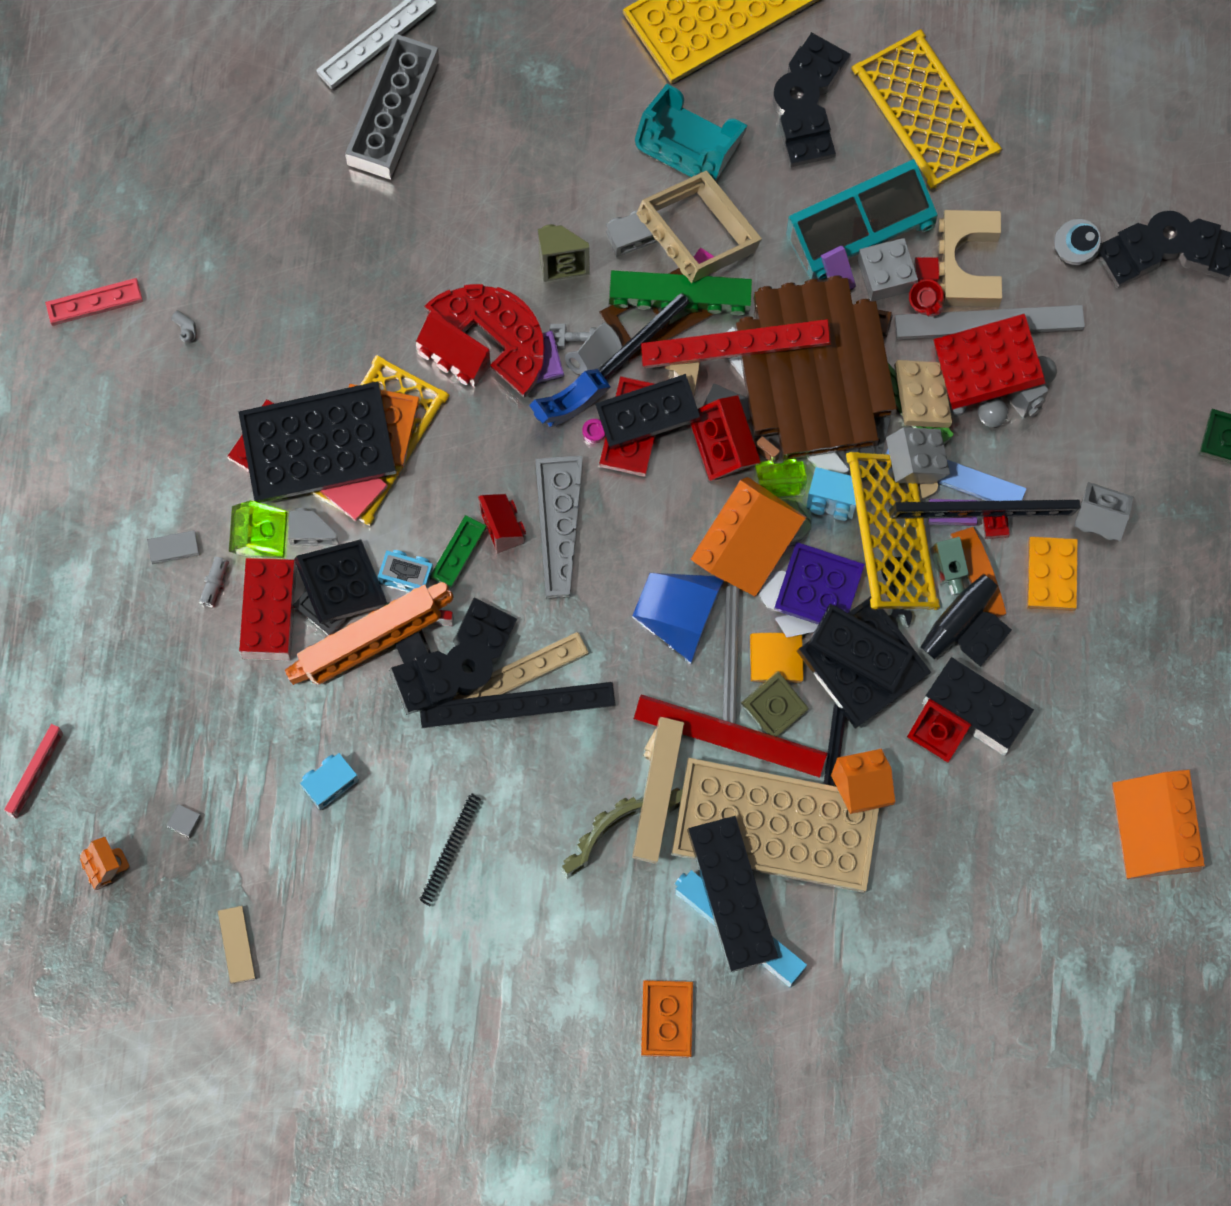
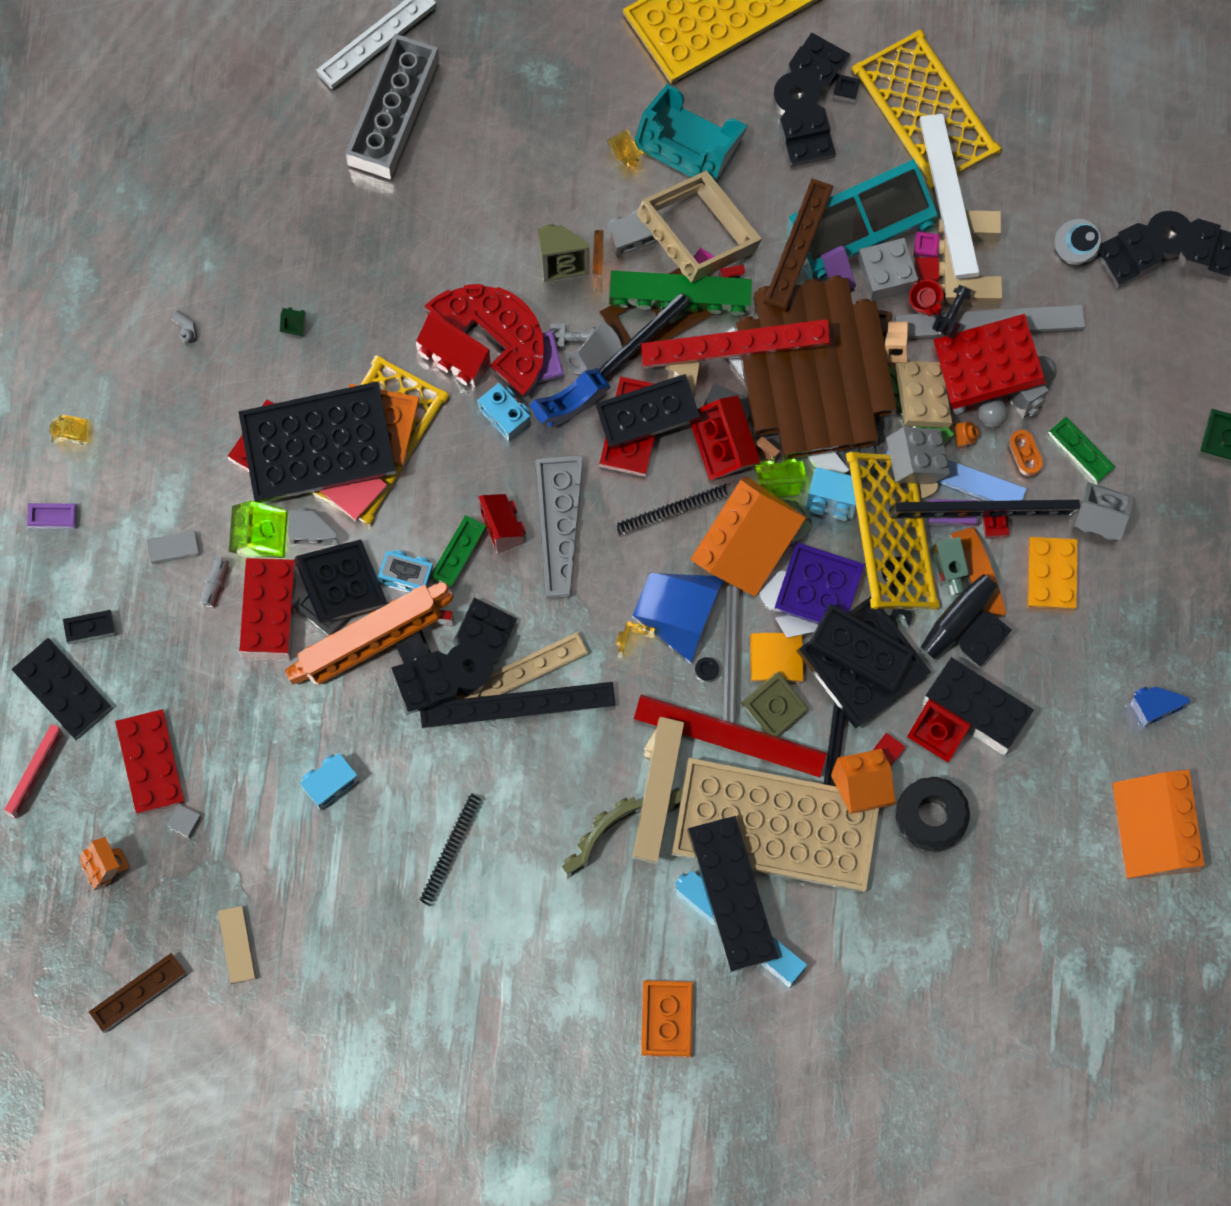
coral tile [45,278,143,326] -> none
dark pink tile [582,419,605,444] -> none
none -> black plate [11,638,113,741]
none -> medium lavender tile [27,503,77,529]
none -> clear yellow bracket [49,415,88,445]
none -> black plate [63,610,116,644]
none -> reddish brown plate [89,953,186,1033]
none -> red plate [115,709,185,815]
none -> dark green tile [280,307,306,336]
none -> medium azure brick [477,383,531,441]
none -> clear orange tile [593,230,604,292]
none -> clear yellow bracket [606,129,643,167]
none -> clear yellow bracket [616,621,655,659]
none -> black piece [617,483,728,535]
none -> black tile [695,657,719,683]
none -> red tile [719,265,745,278]
none -> reddish brown tile [763,178,834,312]
none -> black tile [833,74,861,103]
none -> red tile [873,733,906,767]
none -> light nougat leg [885,321,908,363]
none -> black tyre [895,776,970,852]
none -> dark pink tile [913,231,940,257]
none -> white tile [920,114,979,279]
none -> black hinge [932,284,972,338]
none -> orange plate [955,421,979,448]
none -> orange plate [1009,430,1043,476]
none -> green tile [1048,416,1115,484]
none -> blue slope [1130,686,1191,728]

